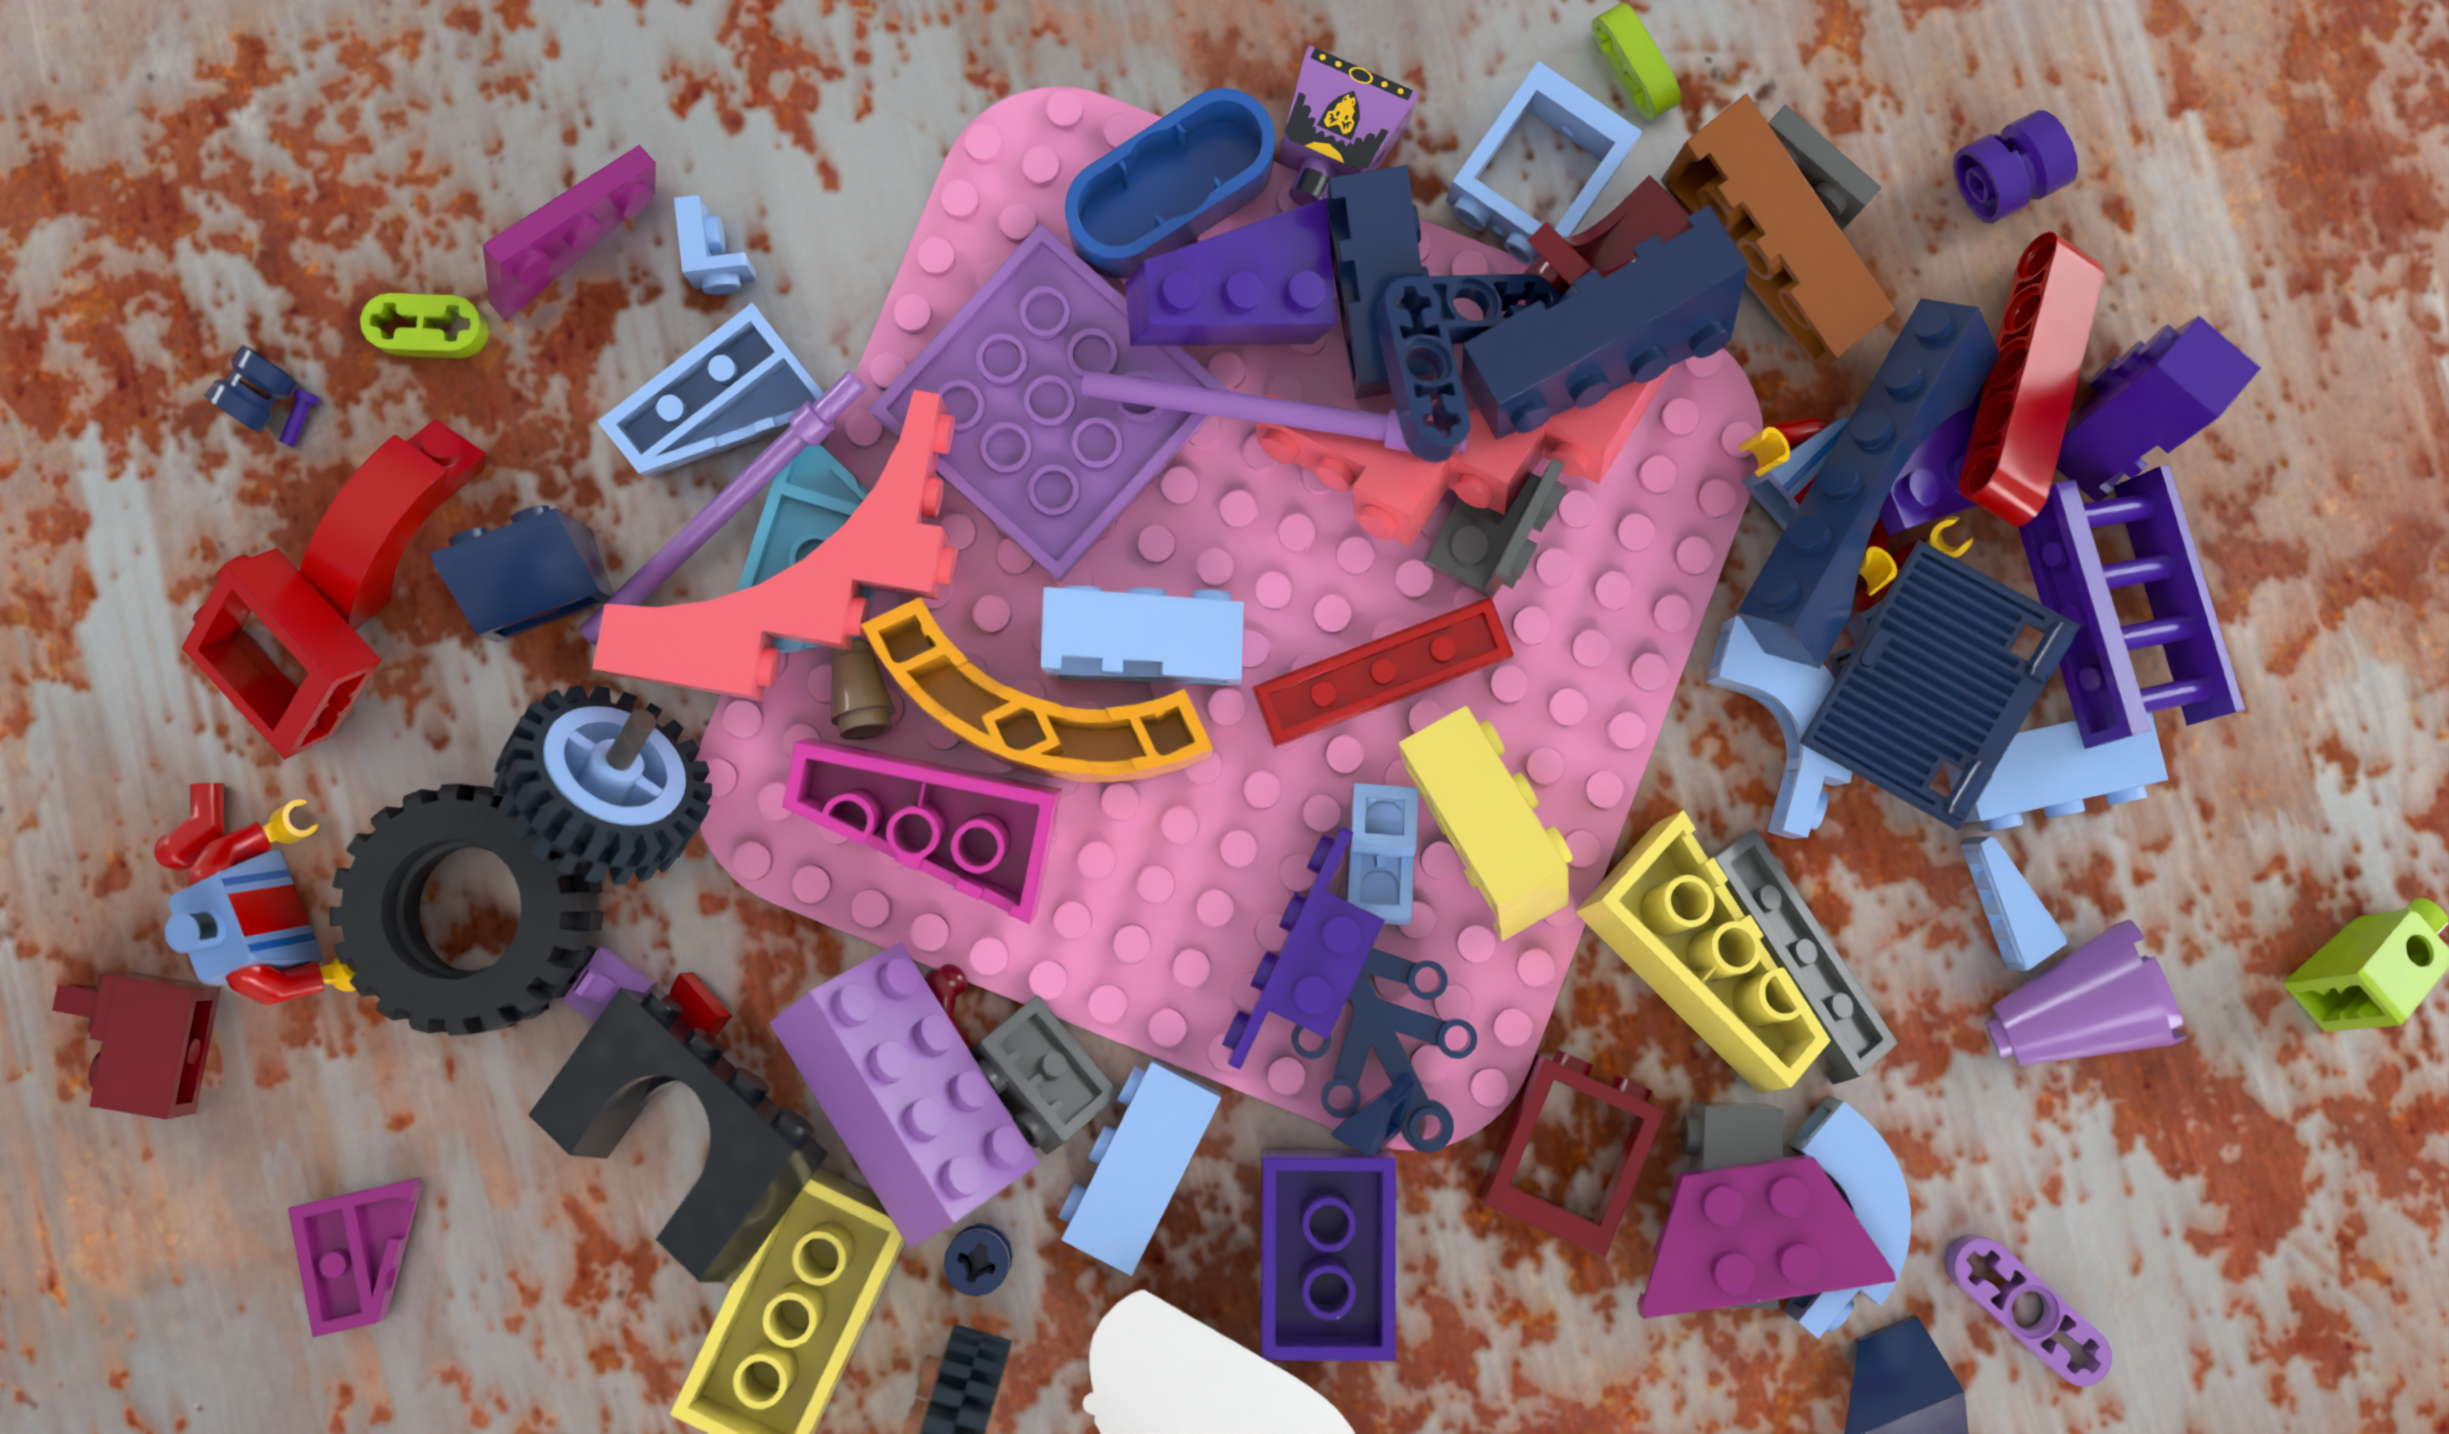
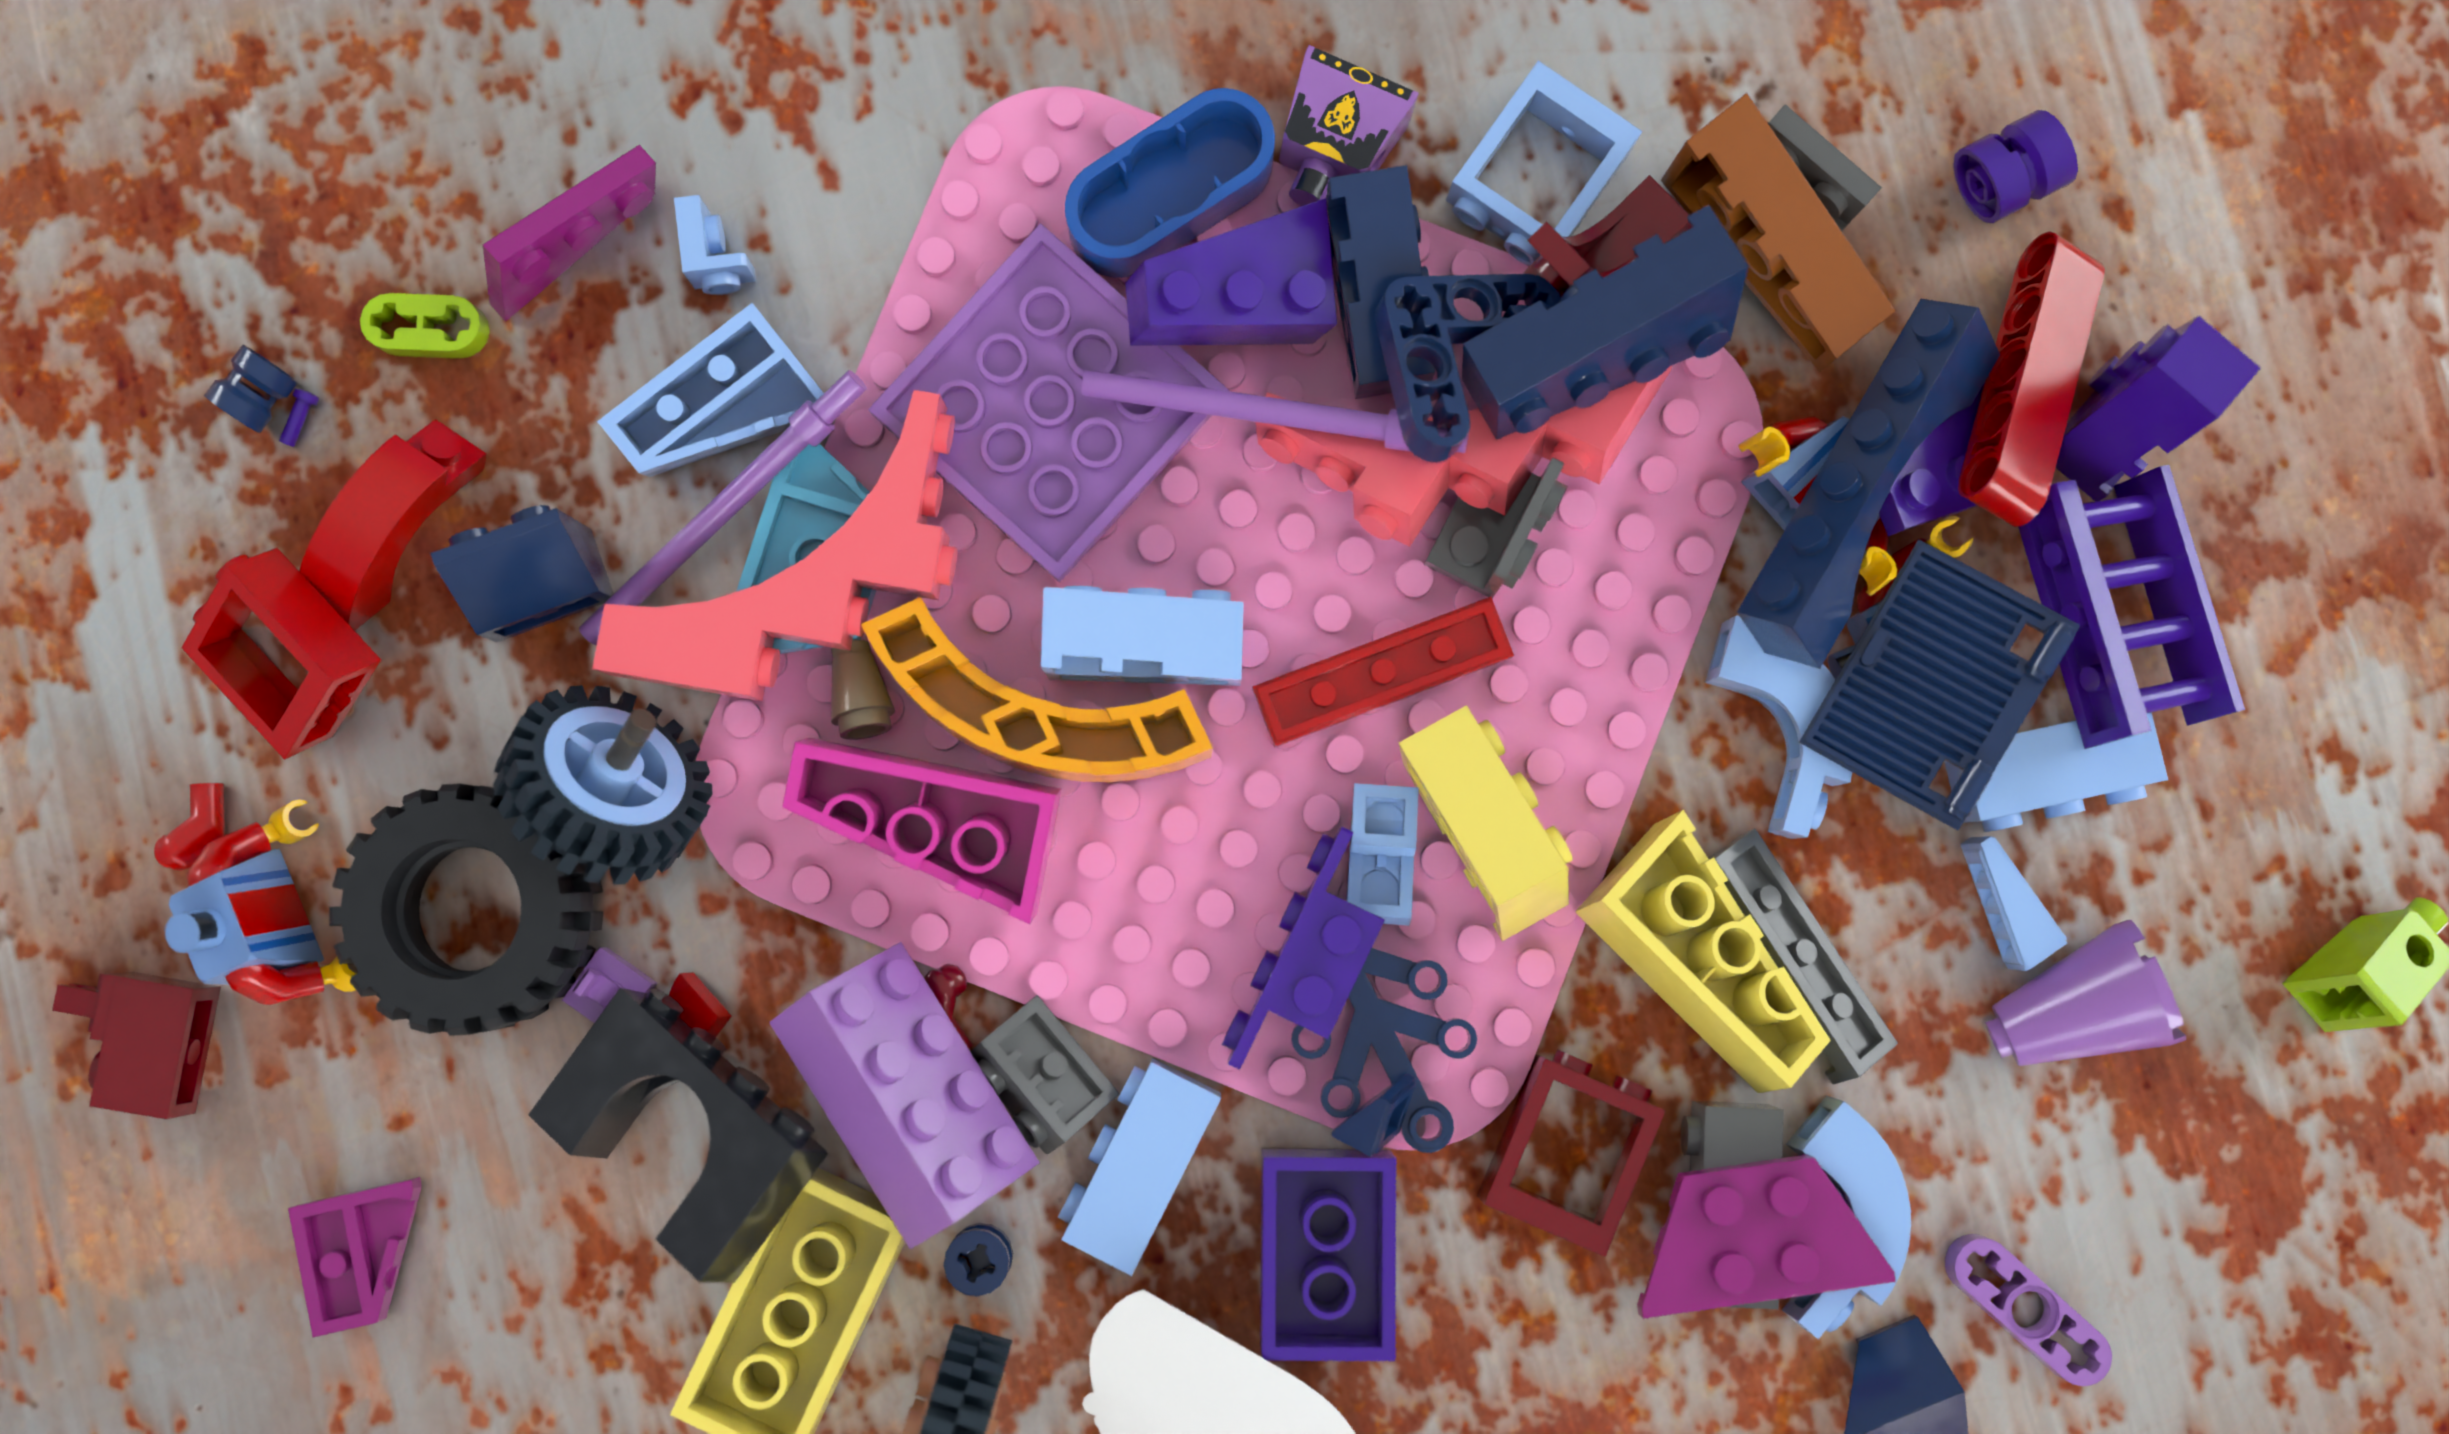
lime beam [1592,2,1681,121] -> none

